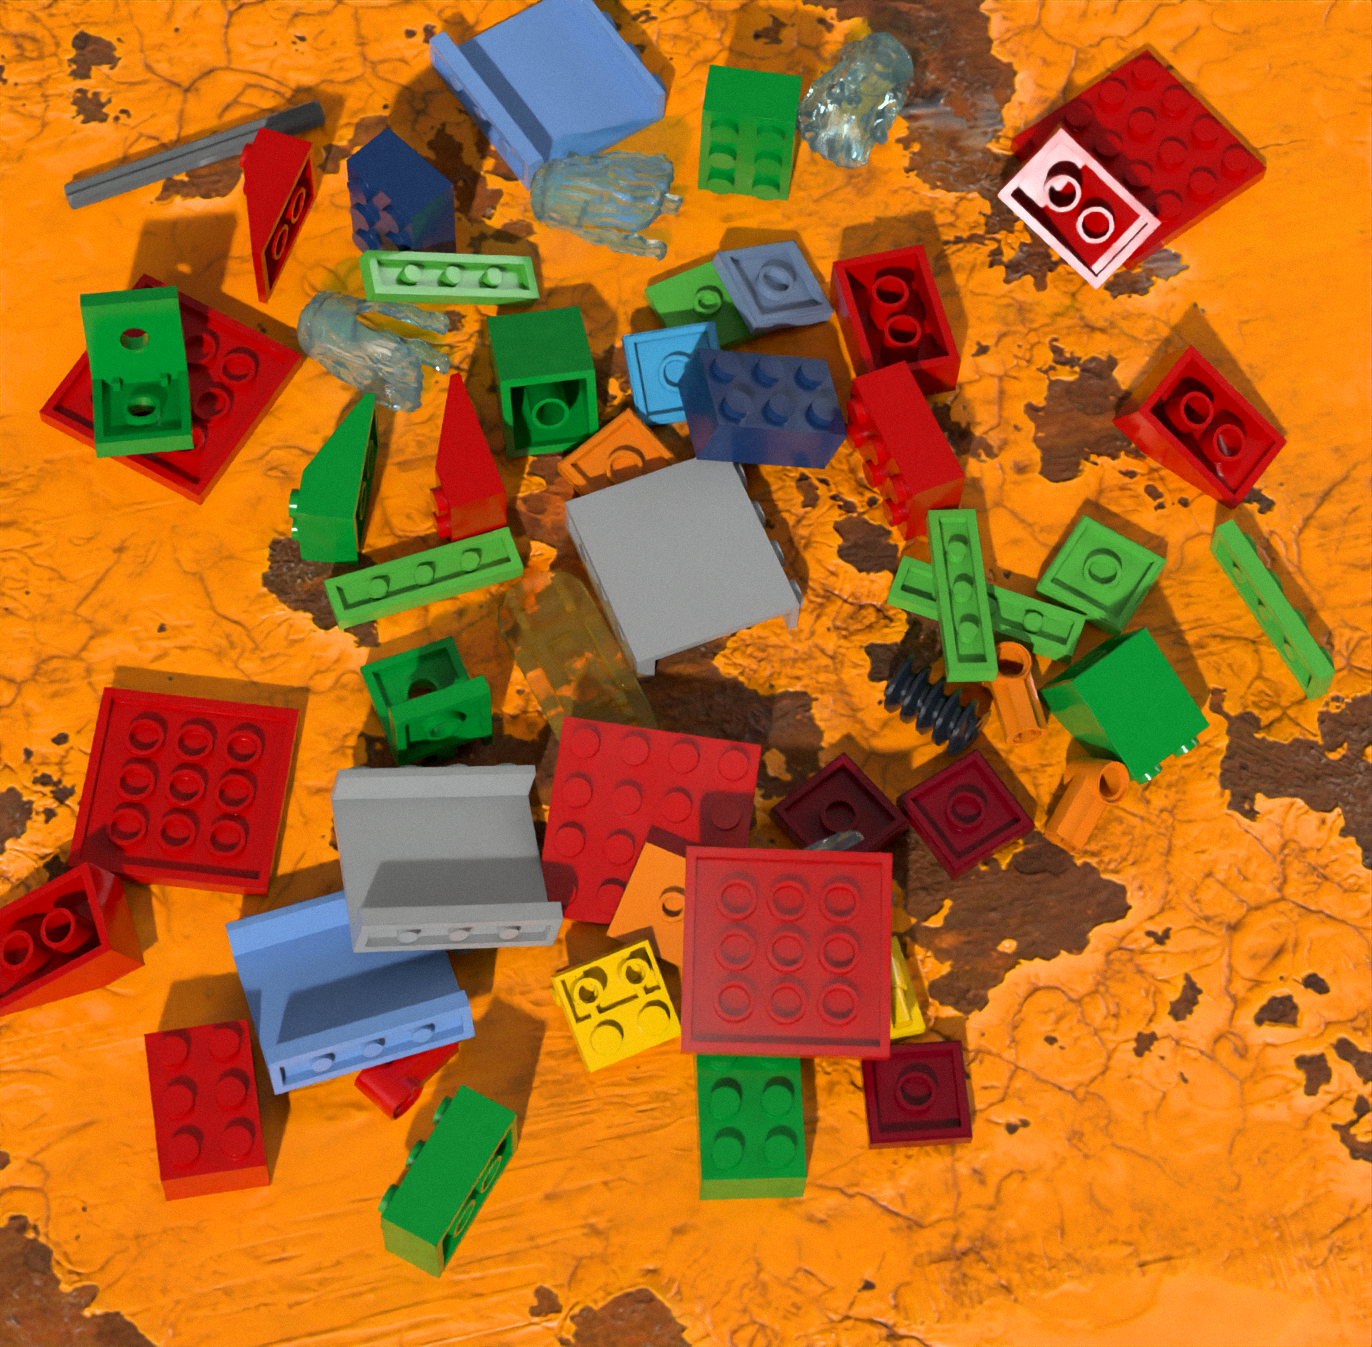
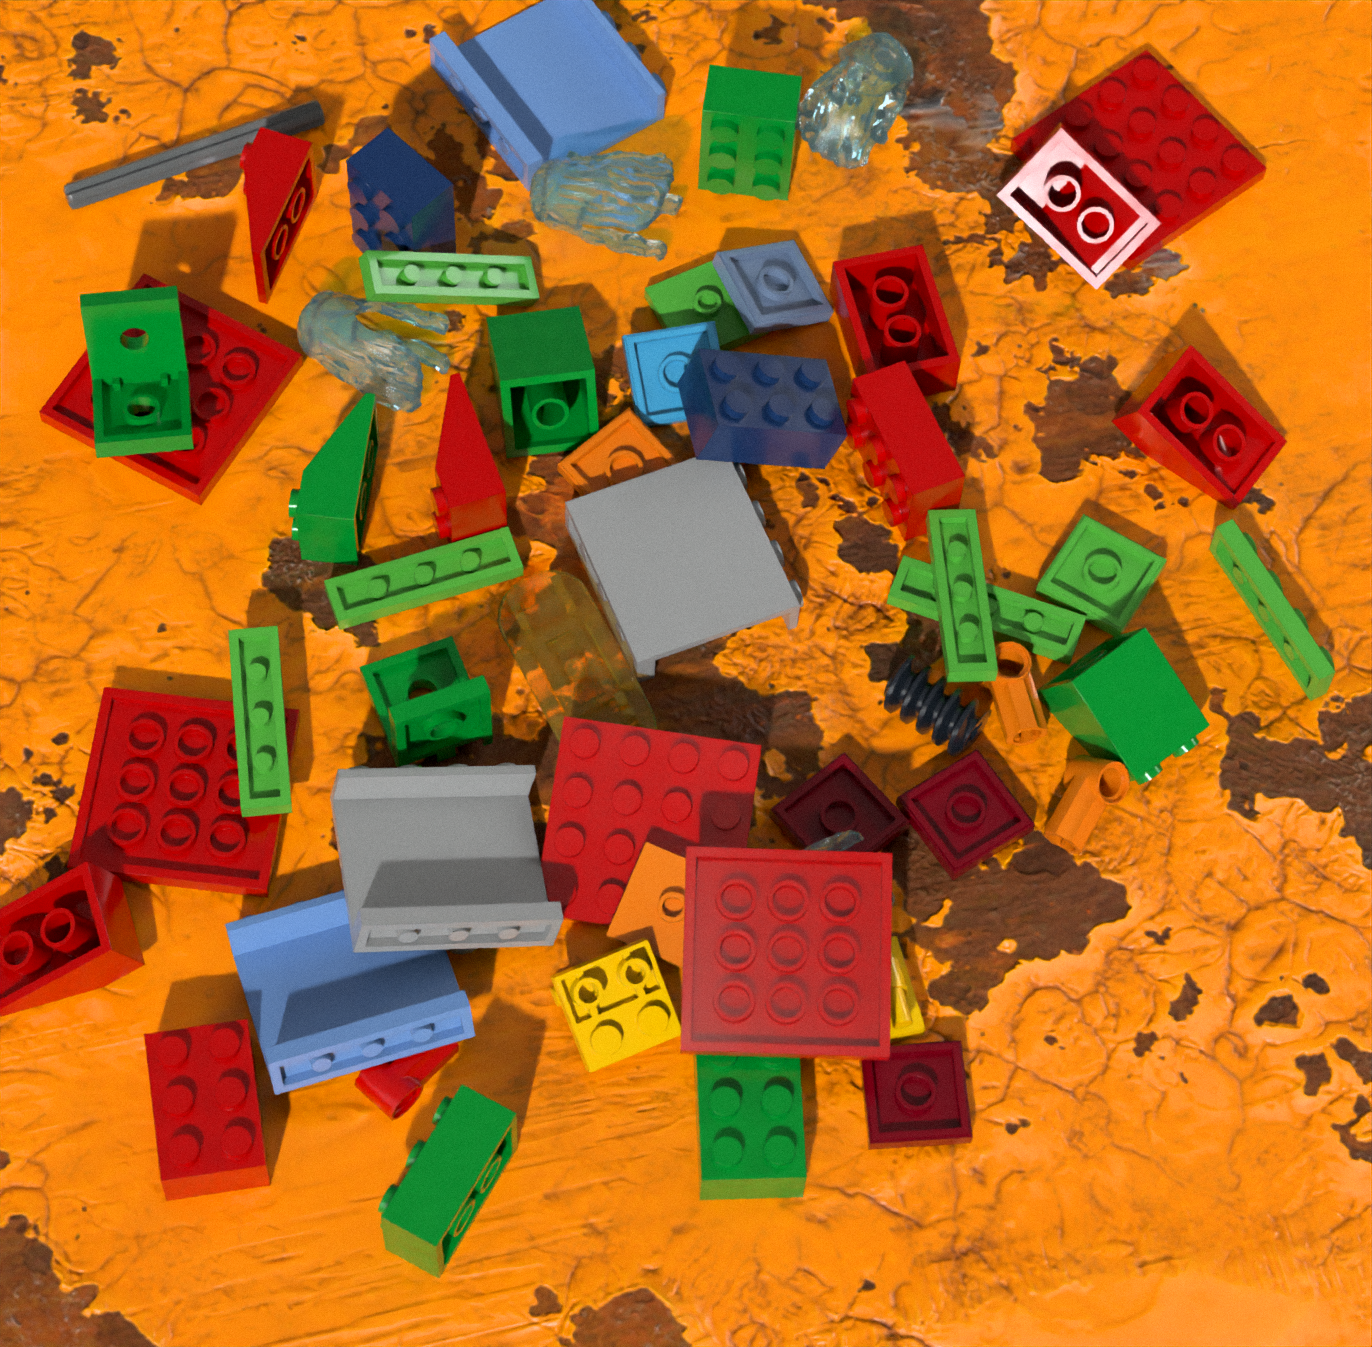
none -> bright green plate [228,626,293,817]

